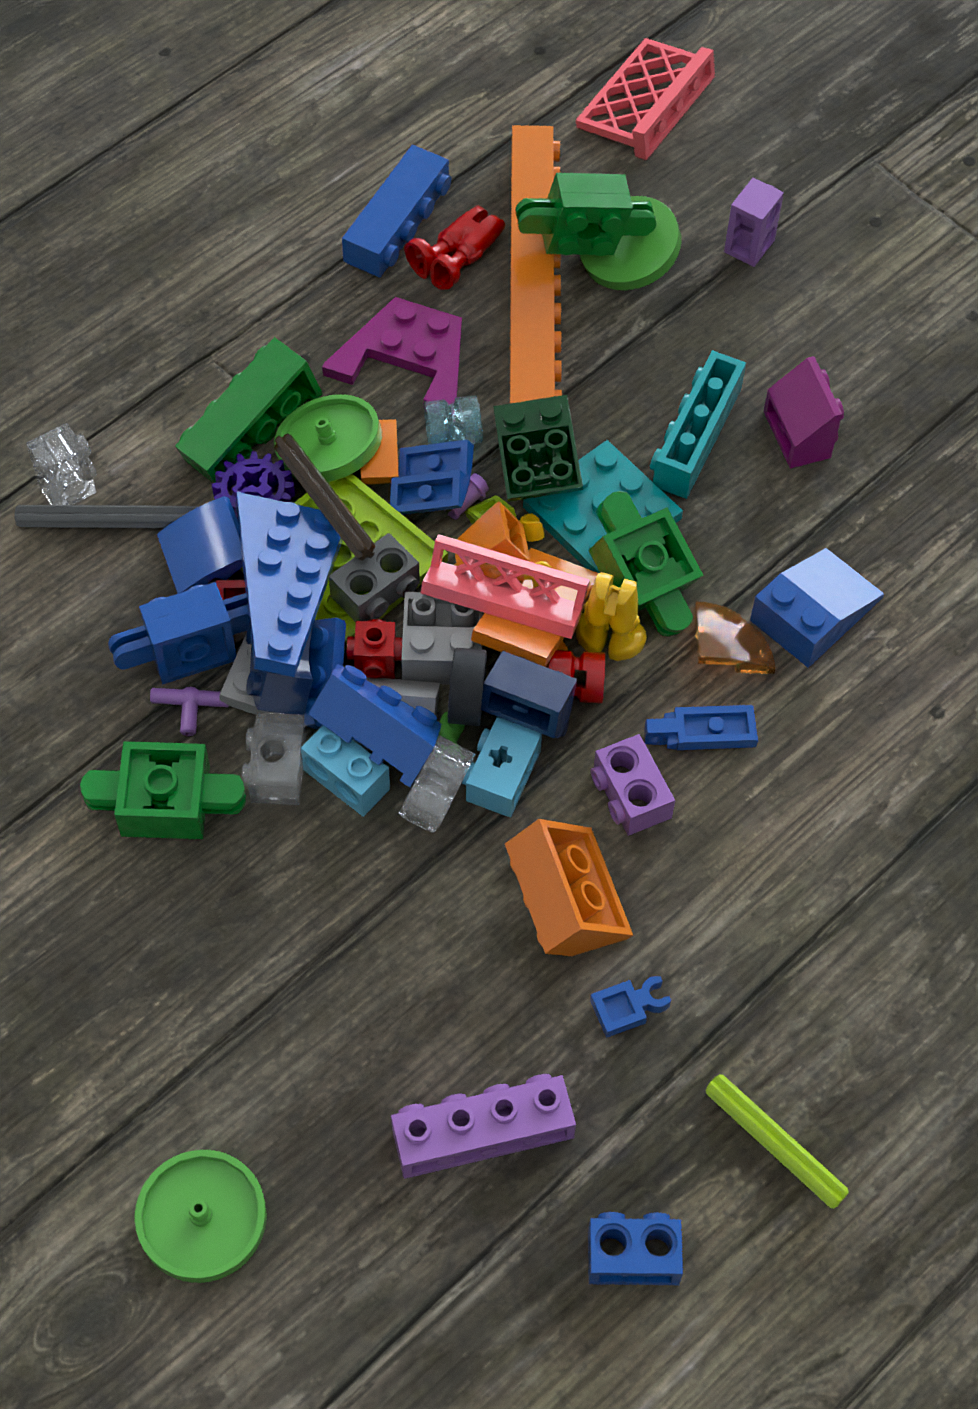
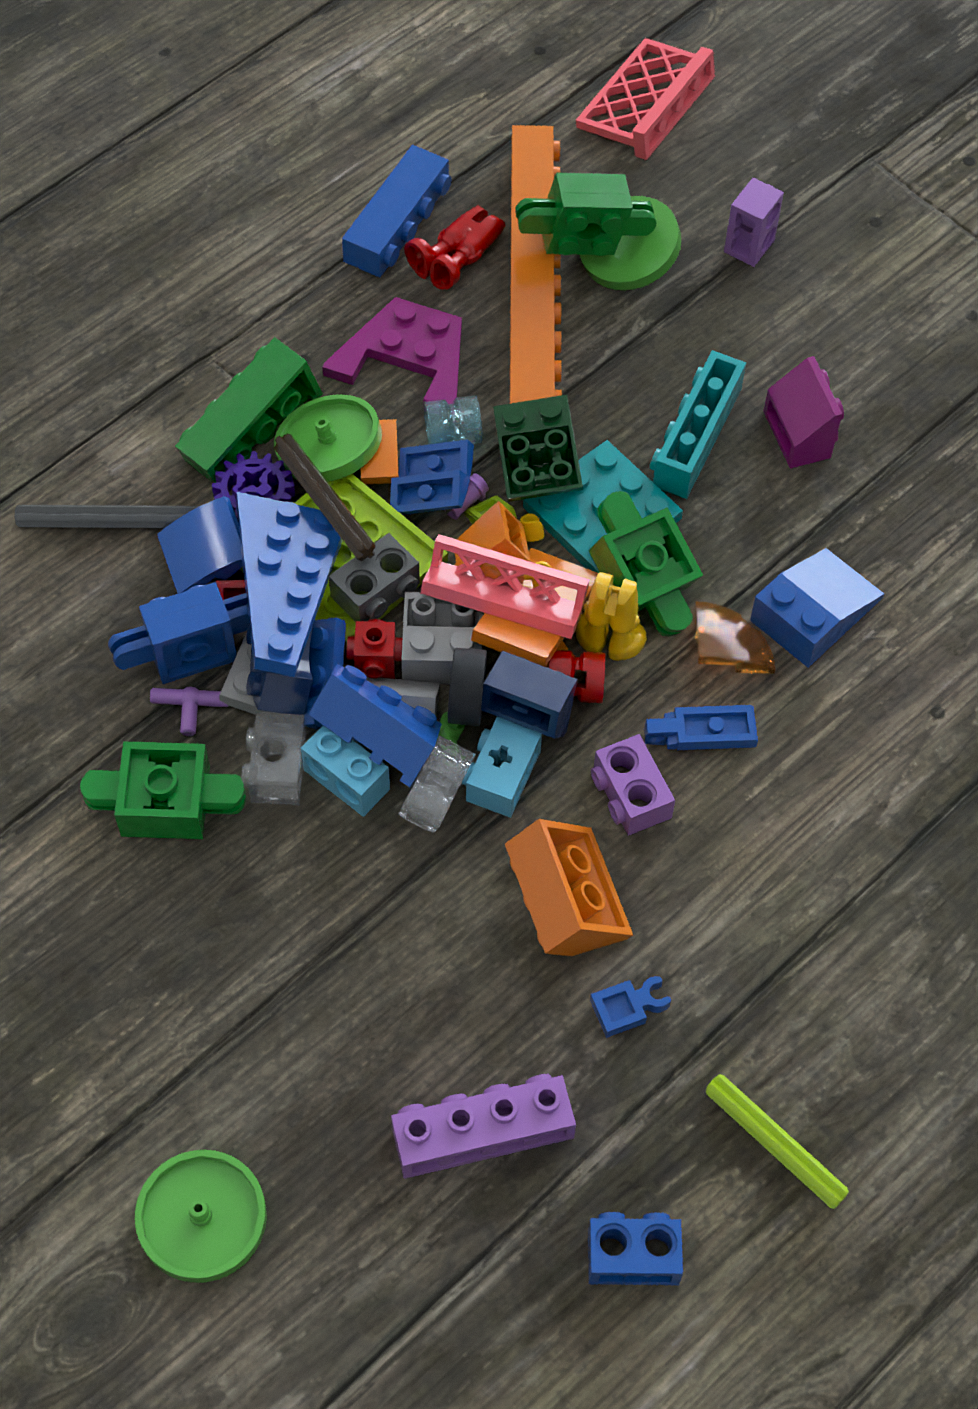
clear brick [26,423,97,505] -> none

